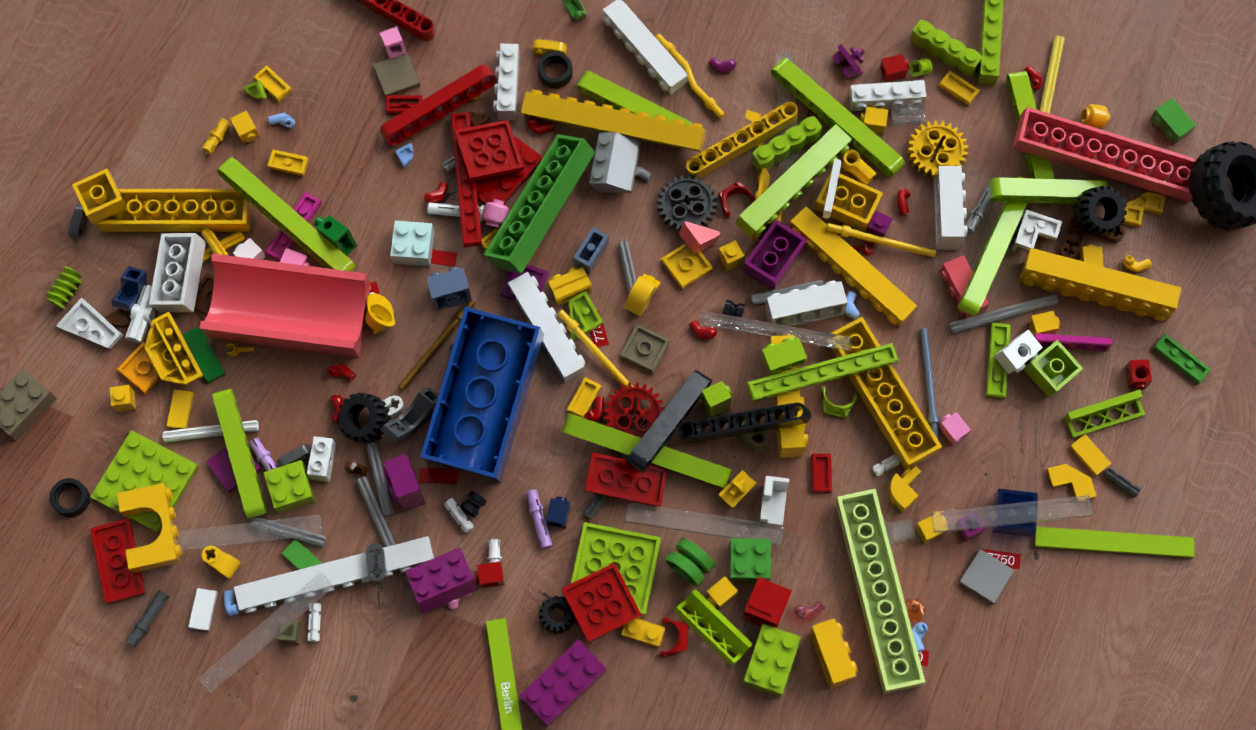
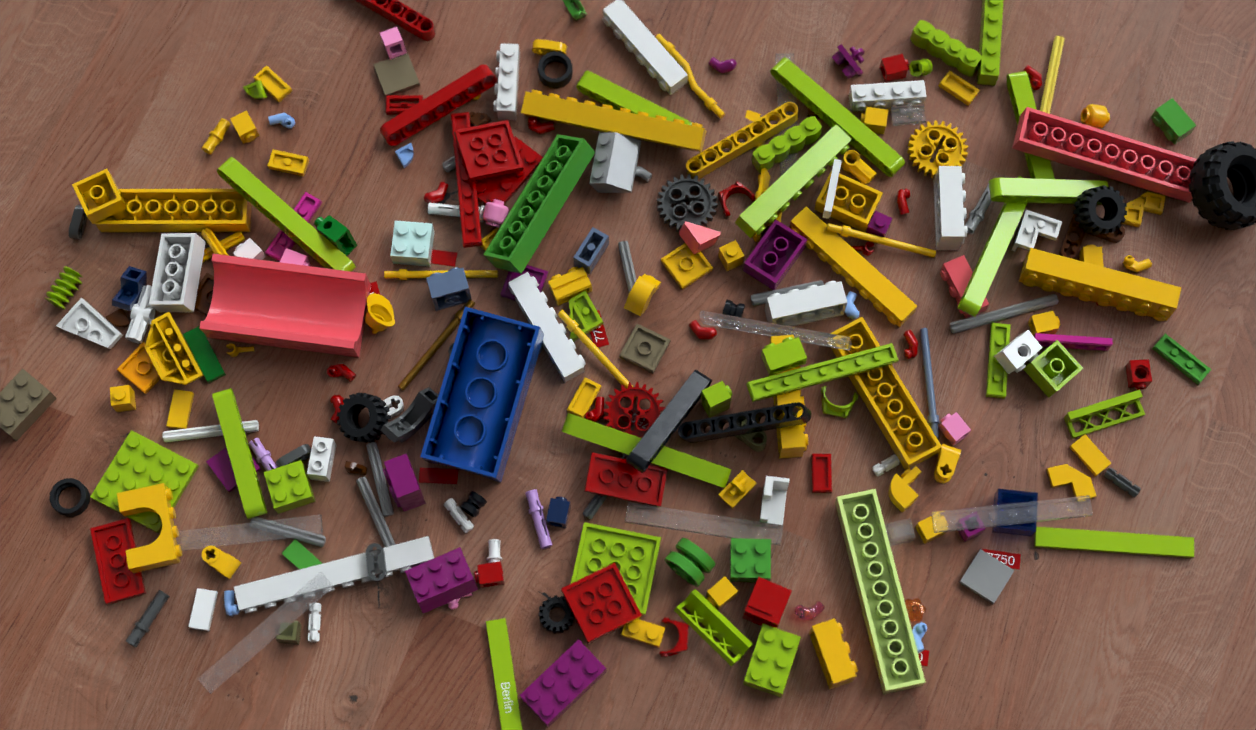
none -> yellow bar [384,269,498,280]
none -> red arm [903,330,918,359]
none -> yellow piece [934,444,961,484]

